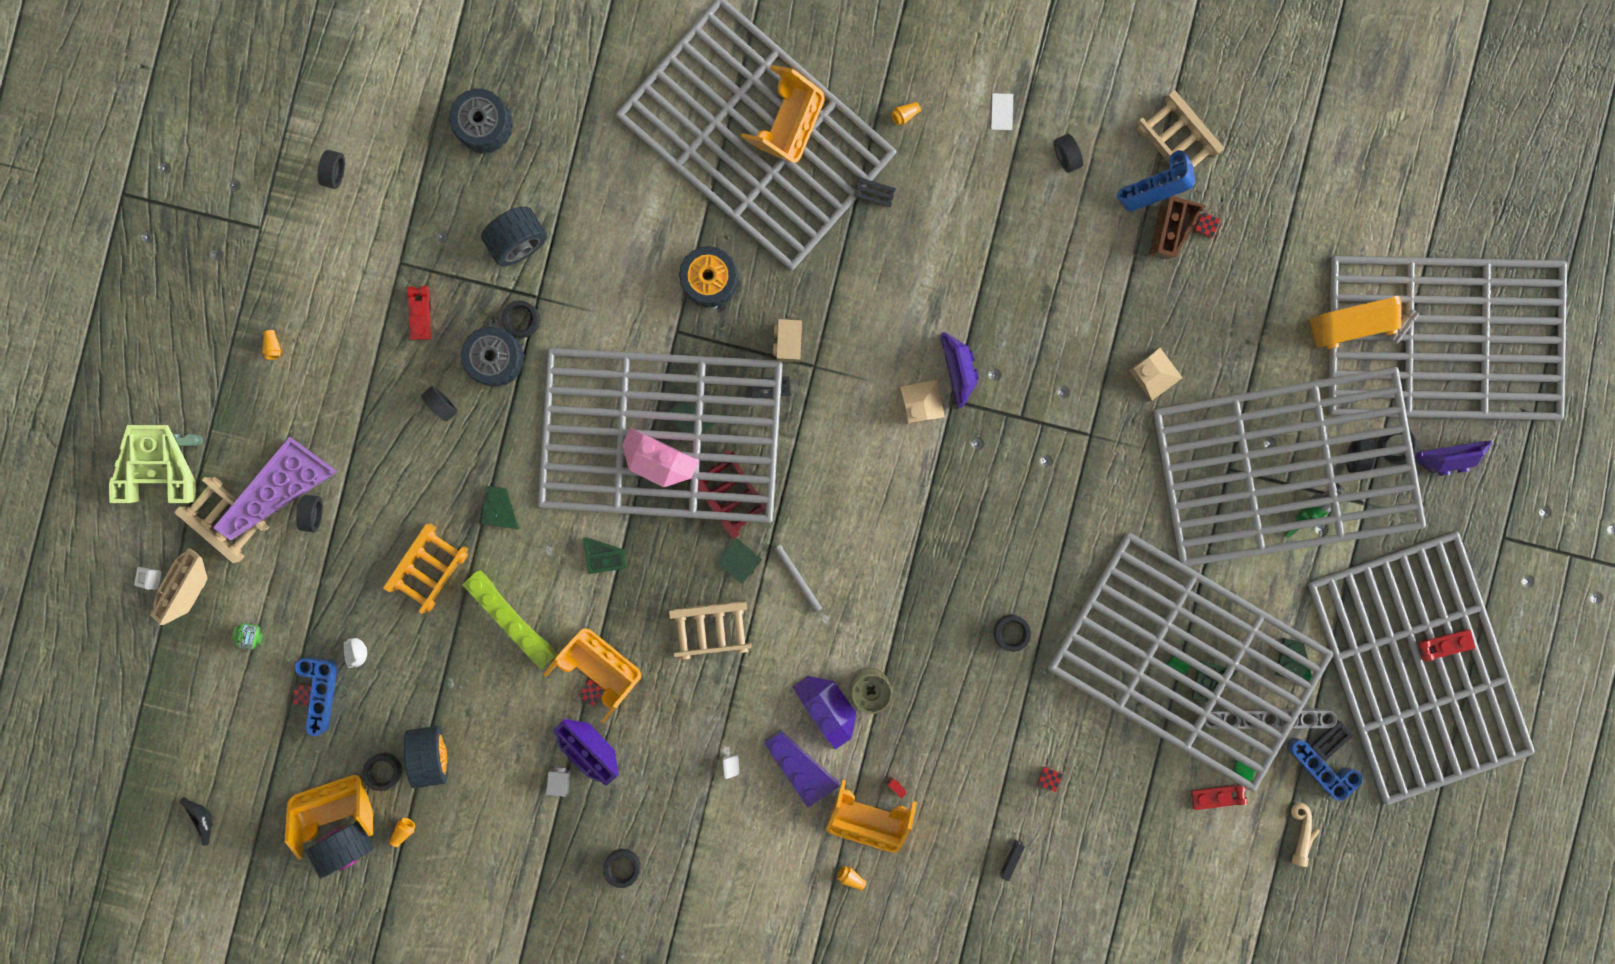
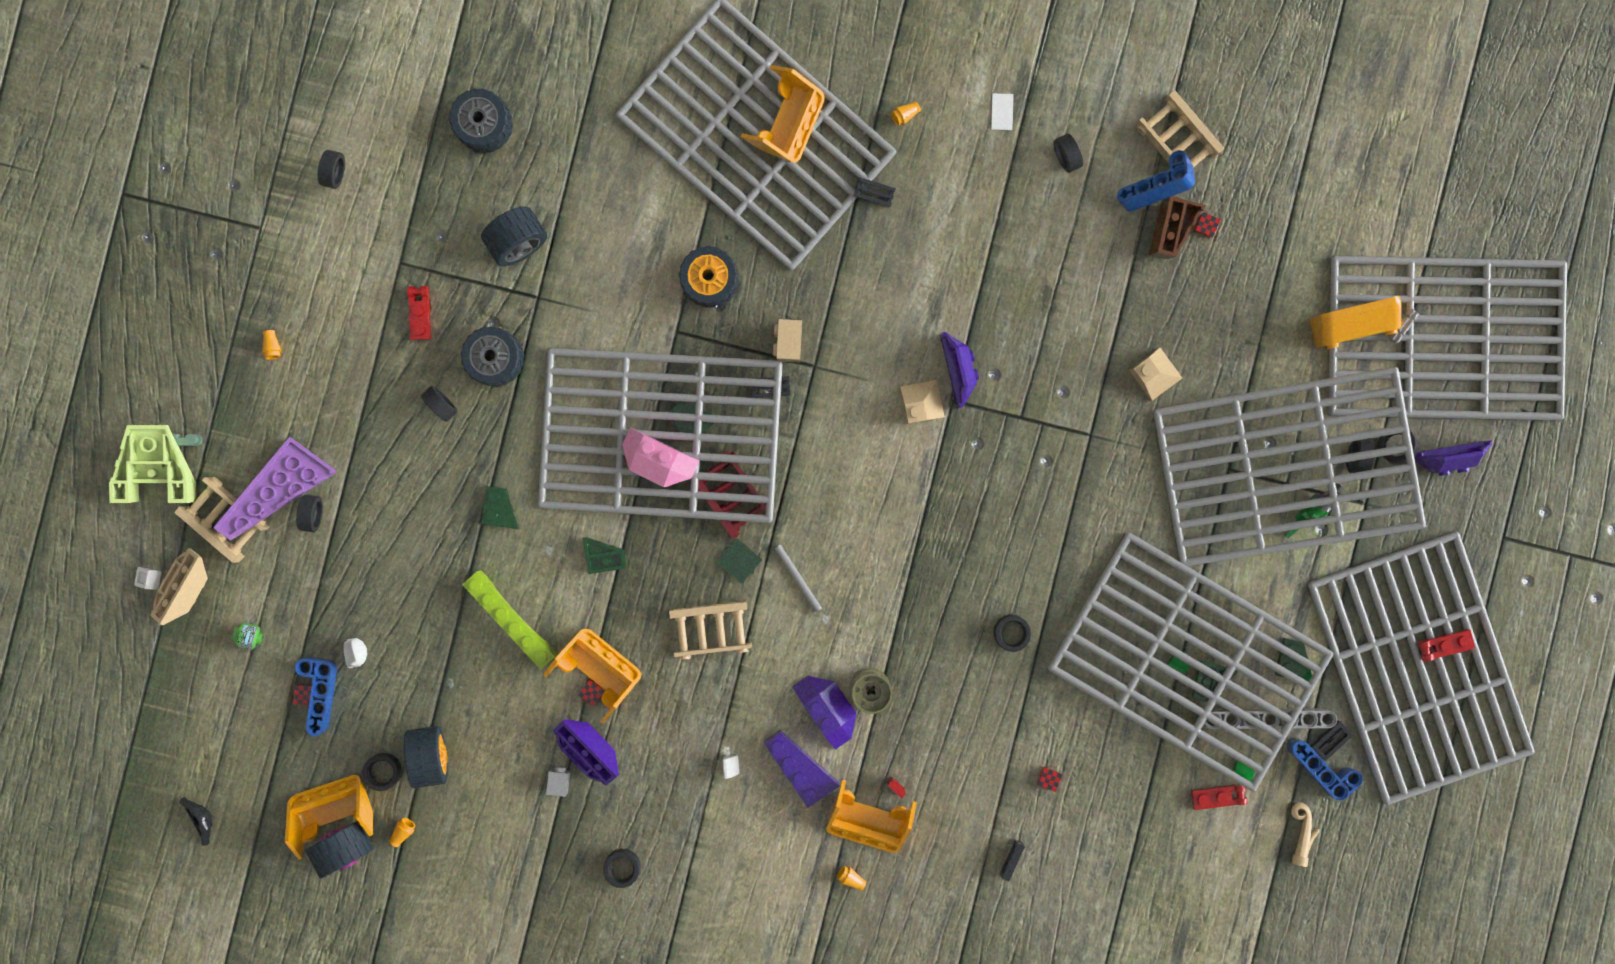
light orange fence [383,523,468,614] -> none
black tyre [502,300,540,338] -> none

